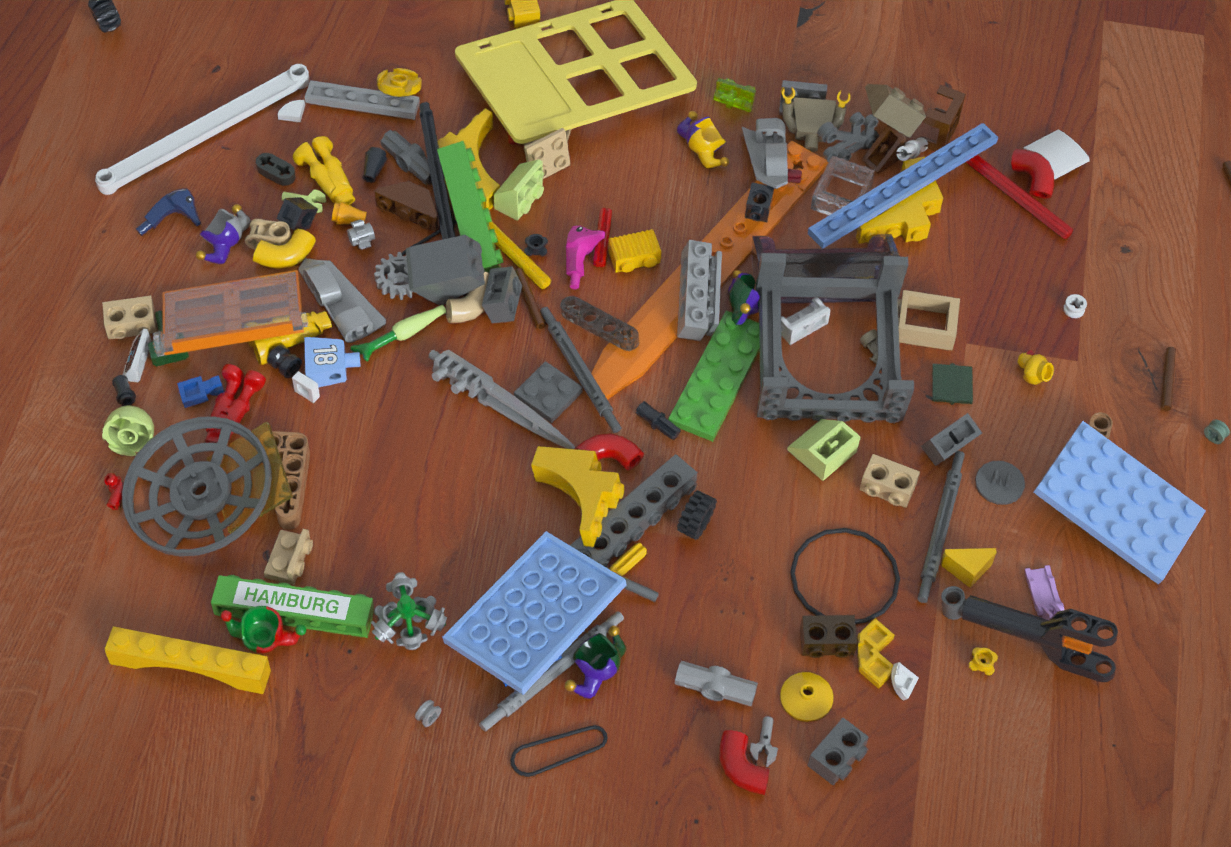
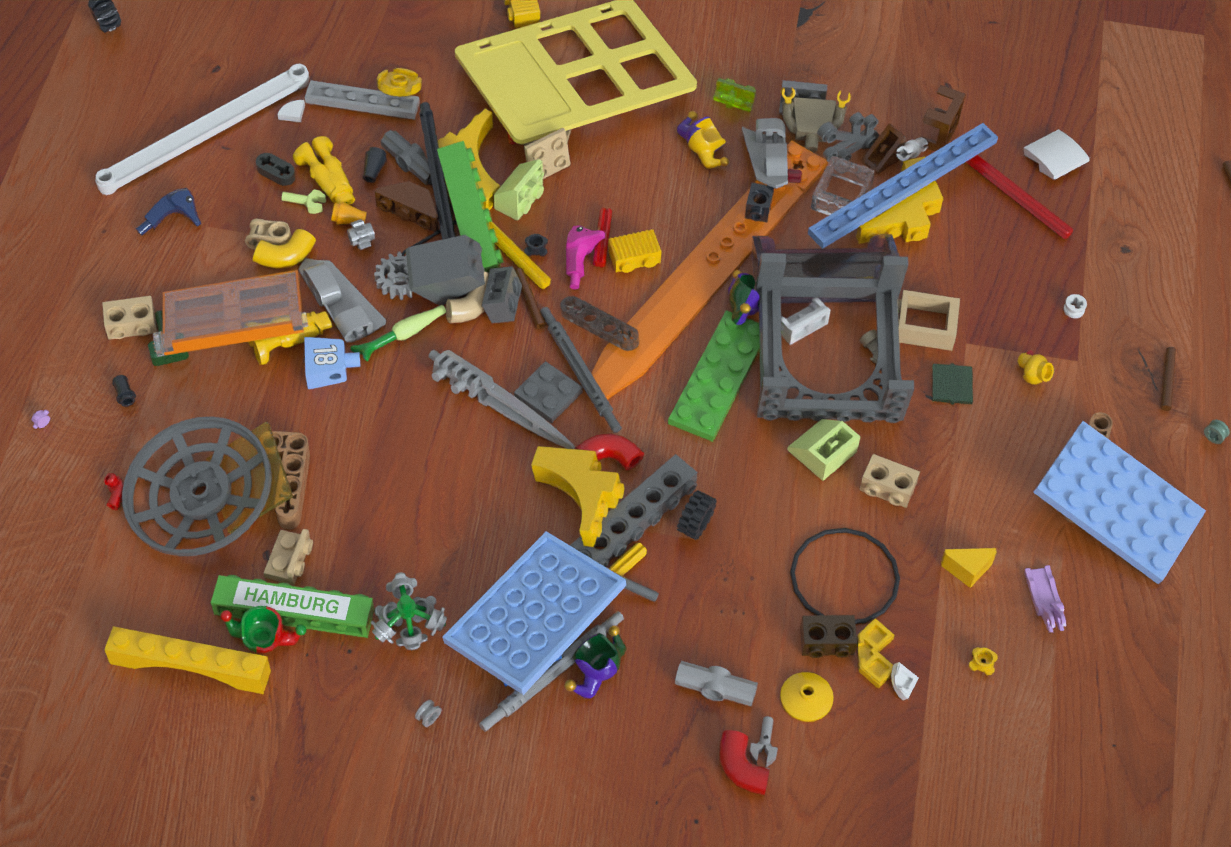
yellowish green cylinder [102,406,154,456] -> none
white slope [123,329,151,382] -> none
blue plate [177,375,224,408] -> none
piece [196,204,250,264] -> none
red piece [204,364,266,443] -> none
black wheel [267,345,302,378] -> none
black brick [276,197,318,230] -> none
white tile [292,371,320,403] -> none
black piece [510,725,608,777] -> none
black axle [635,401,681,440] -> none
light grey brick [677,240,722,341] -> none
dark grey brick [808,718,869,785] -> none
dark tan slope [865,84,926,138] -> none
dark grey axle [917,451,965,603] -> none
dark grey brick [921,413,982,466] -> none
black piece [941,586,1118,682] -> none
dark grey piece [975,461,1025,505] -> none
red cylinder [1011,149,1054,199] -> none
none -> lavender piece [32,409,50,429]

